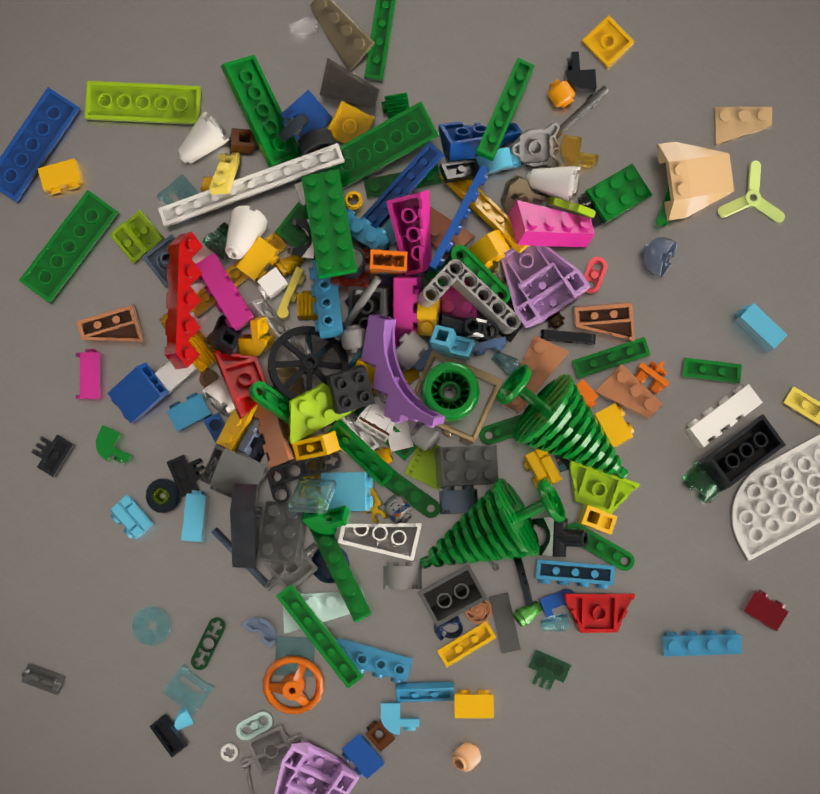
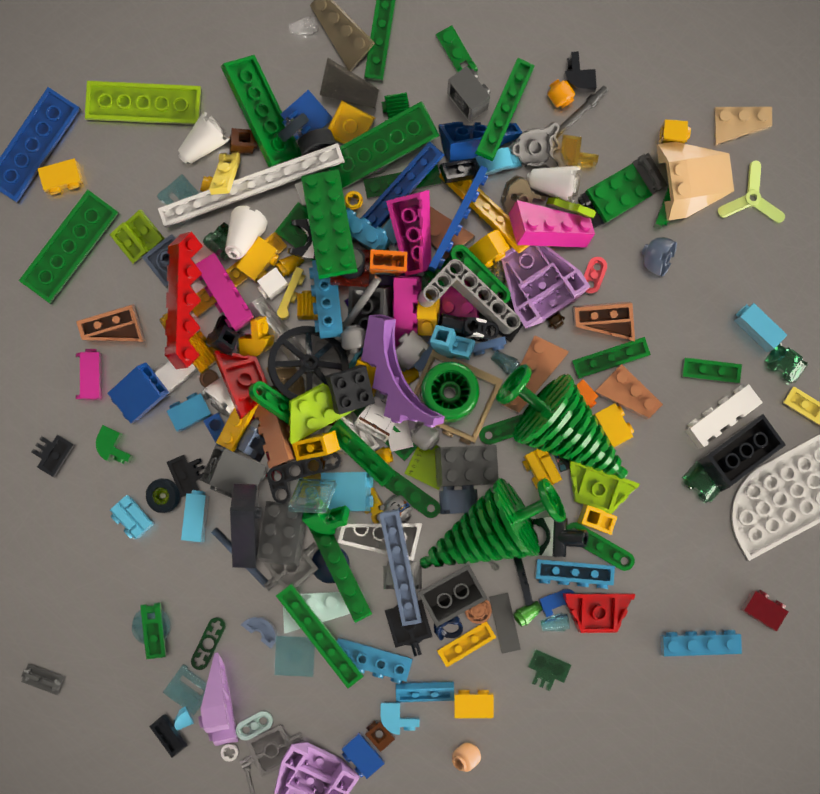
orange piece [263,656,324,714] -> none
black beam [540,329,596,345] -> none
yellow tile [581,15,635,68] -> none
orange hips [635,361,670,394] -> none
none -> green plate [140,602,167,659]
none -> lavender wedge [198,653,239,746]
none -> sand blue plate [379,509,422,626]
none -> black plate [385,593,433,657]
none -> green plate [436,25,478,73]
none -> dark grey brick [447,66,491,122]
none -> dark grey hinge [632,153,668,194]
none -> yellow brick [659,119,691,144]
none -> clear green cylinder [764,343,808,384]

